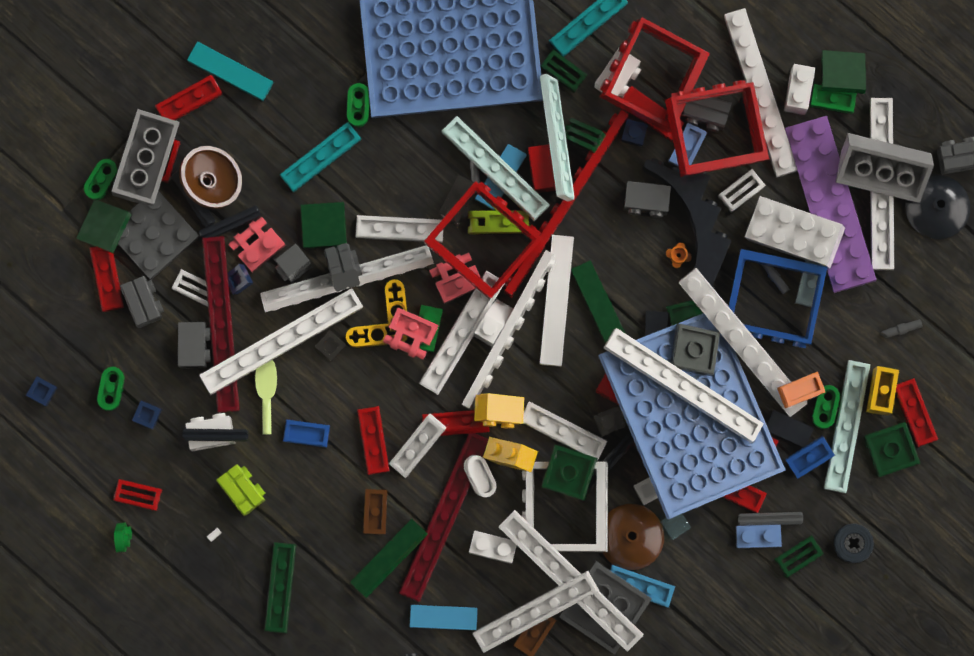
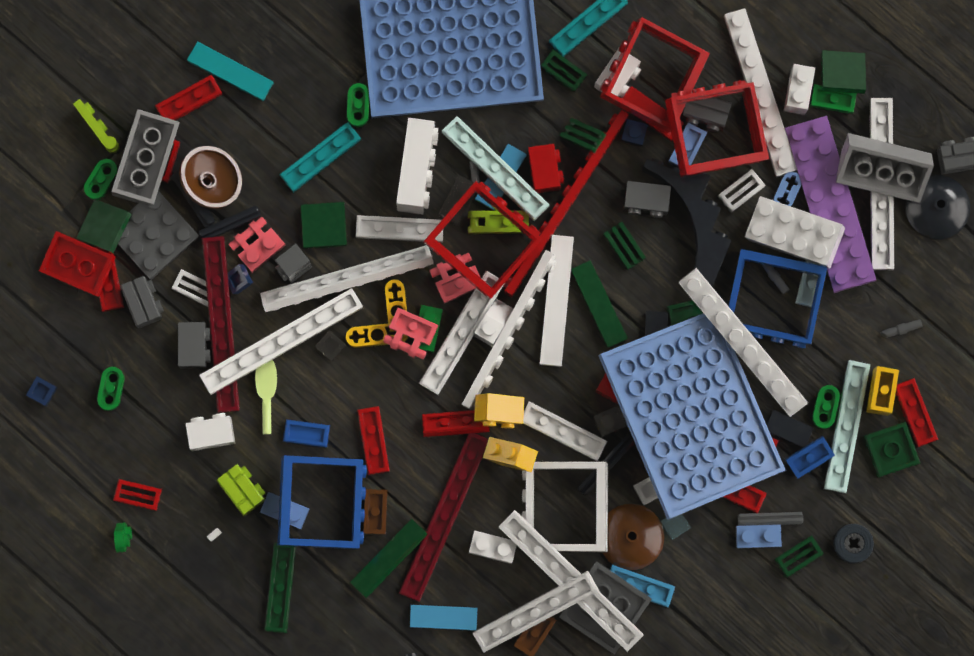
dark blue plate [132,401,162,430] -> none
black axle [182,429,249,442] -> none
dark grey brick [324,243,362,292] -> none
white tile [389,414,447,478] -> none
white tile [464,455,496,497] -> none
light aqua tile [540,74,575,202] -> none
dark green tile [541,445,598,501] -> none
white plate [604,328,764,443] -> none
orange plate [666,243,692,268] -> none
pearl dark grey tile [670,323,720,376] -> none
orange tile [777,372,825,408] -> none
none -> red plate [39,231,116,297]
none -> lime plate [73,99,119,153]
none -> medium blue plate [260,492,310,529]
none -> blue window [277,455,367,549]
none -> white brick [396,118,439,214]
none -> dark green tile [603,222,646,270]
none -> medium blue beam [773,172,801,206]

